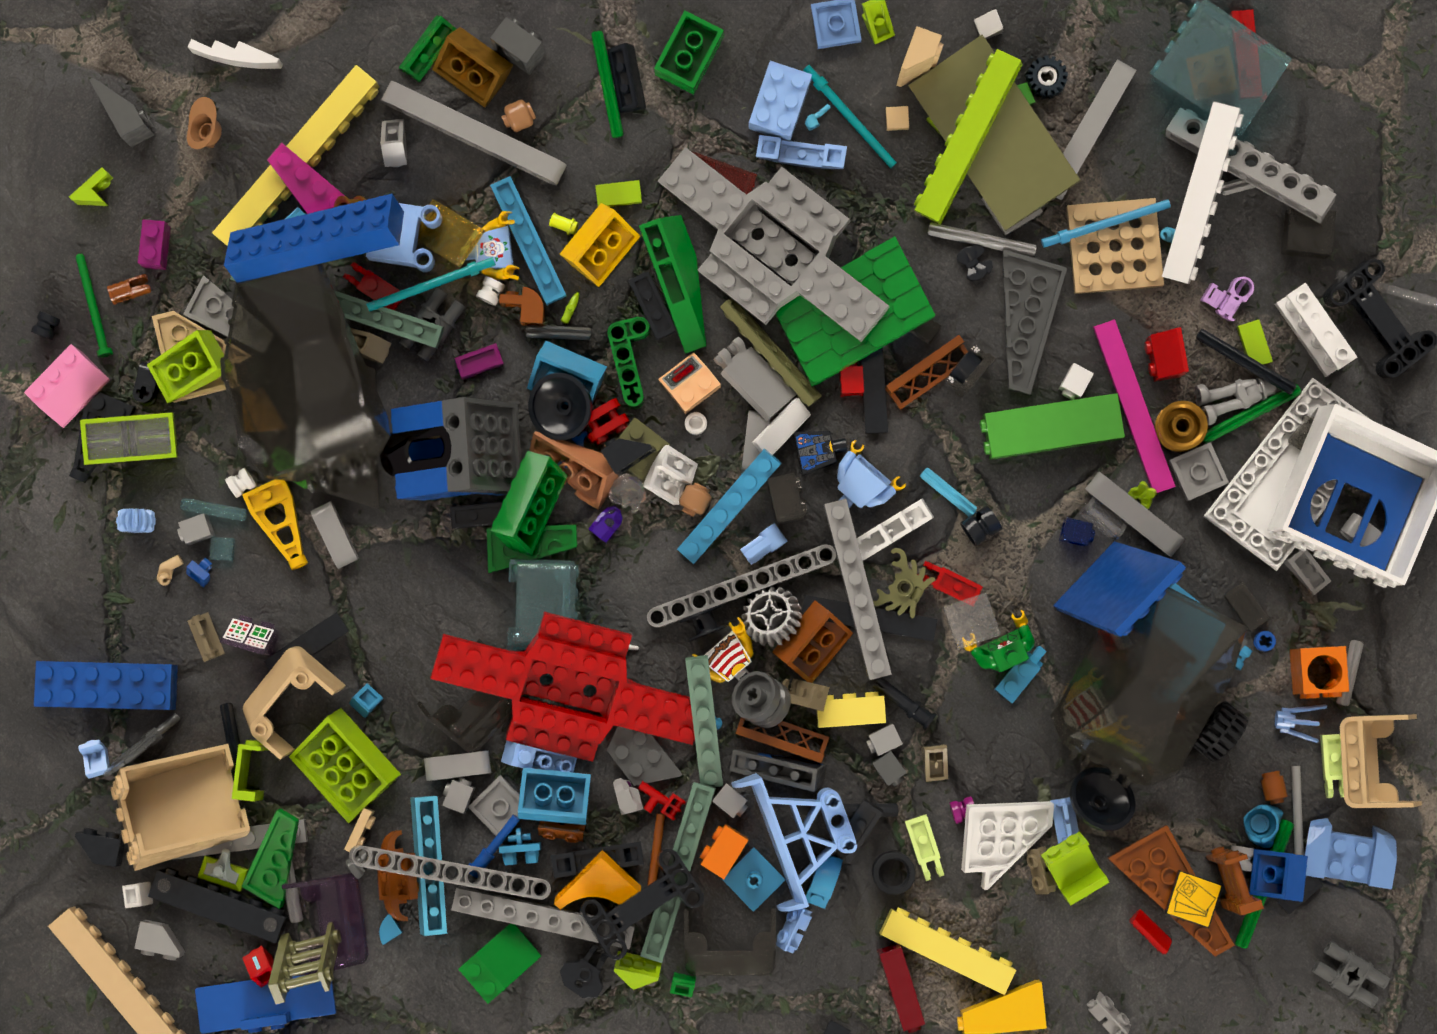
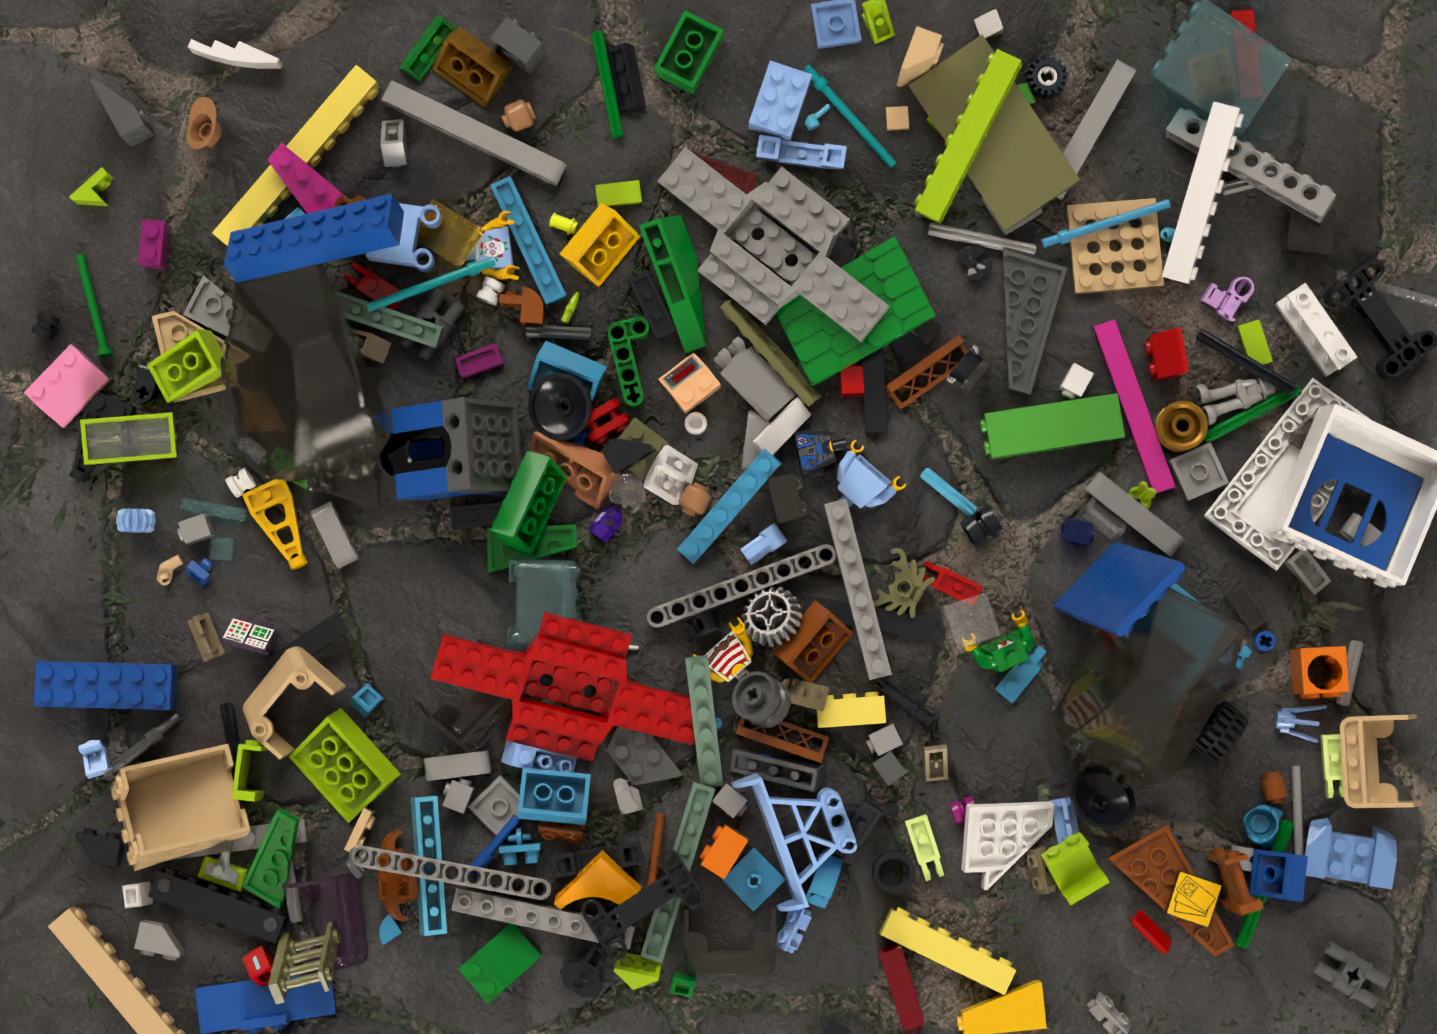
dark orange hinge [107,274,151,305] -> none
red arm [638,781,687,821] -> none
white slope [857,498,934,561] -> none

